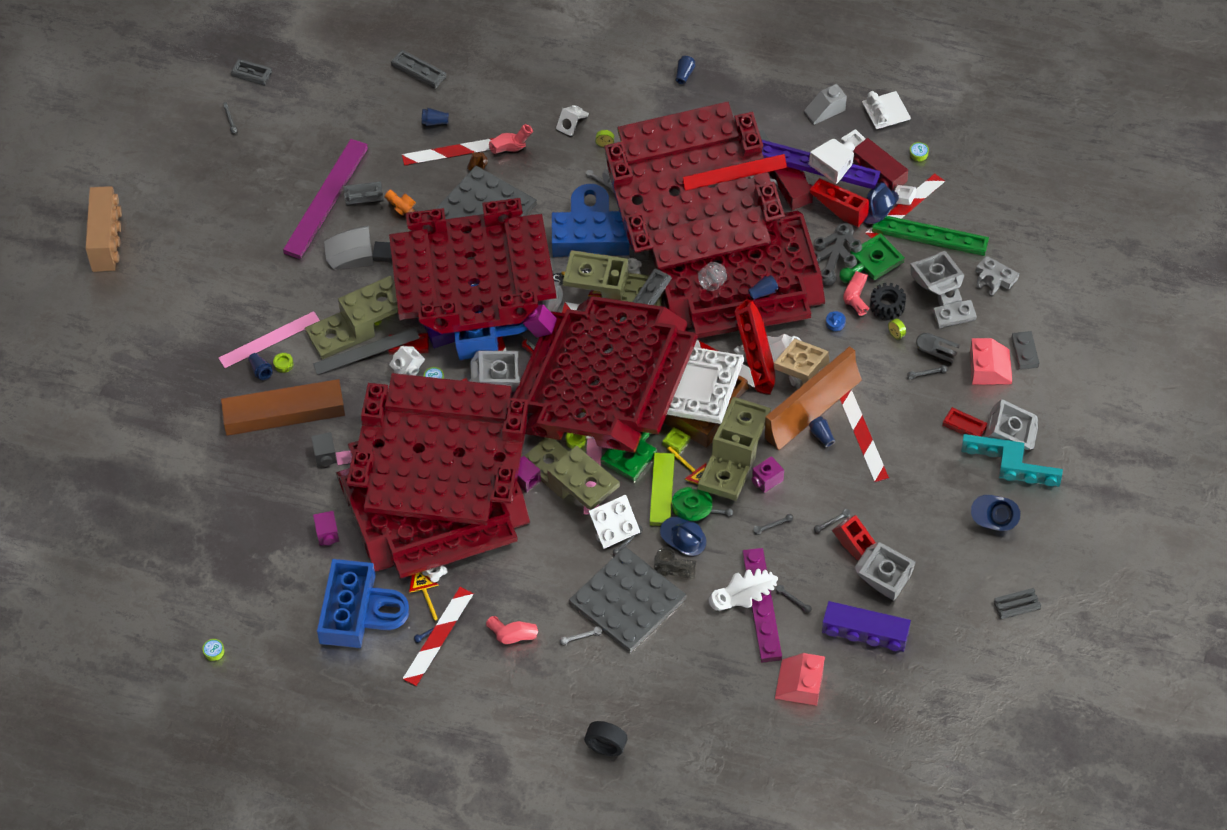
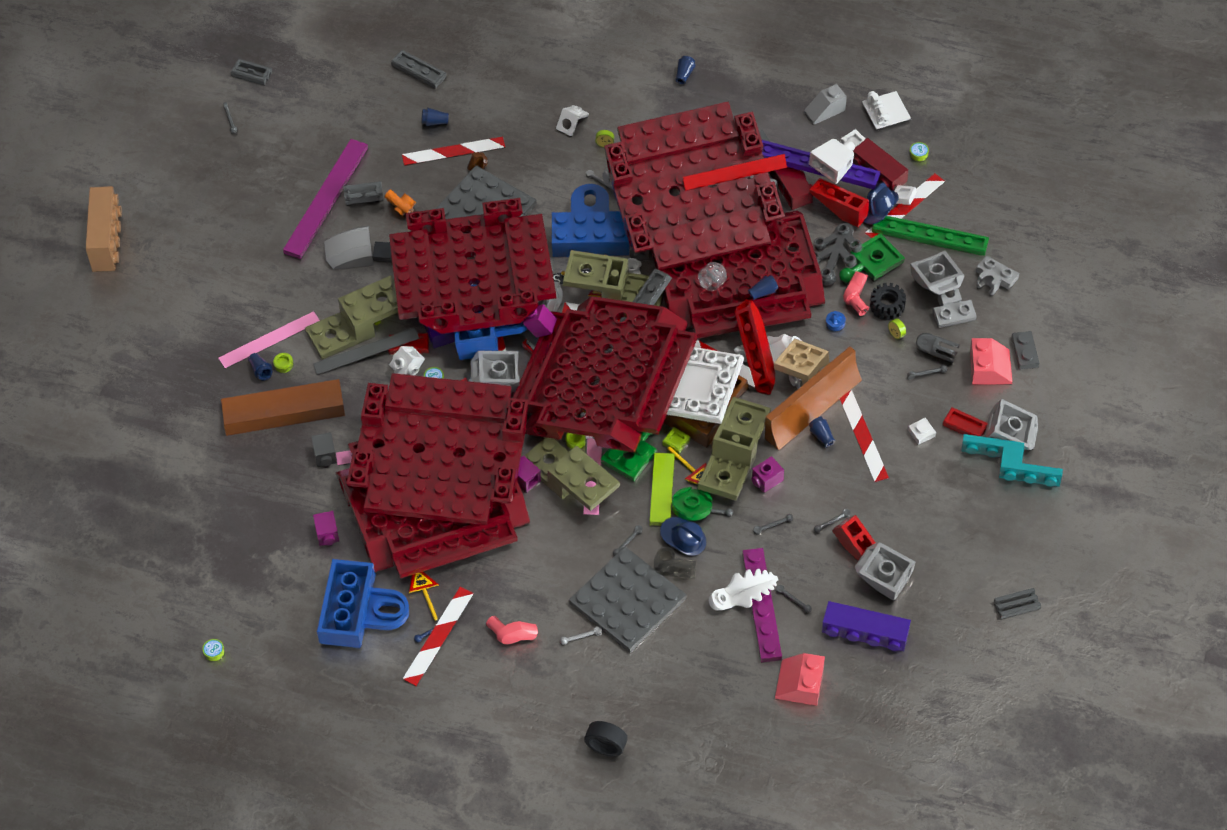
white plate [422,566,447,582] -> none
coral arm [489,124,533,154] -> none
white hinge [589,495,640,549] -> none
dark blue piece [971,495,1021,531] -> none
none -> white plate [908,418,936,445]

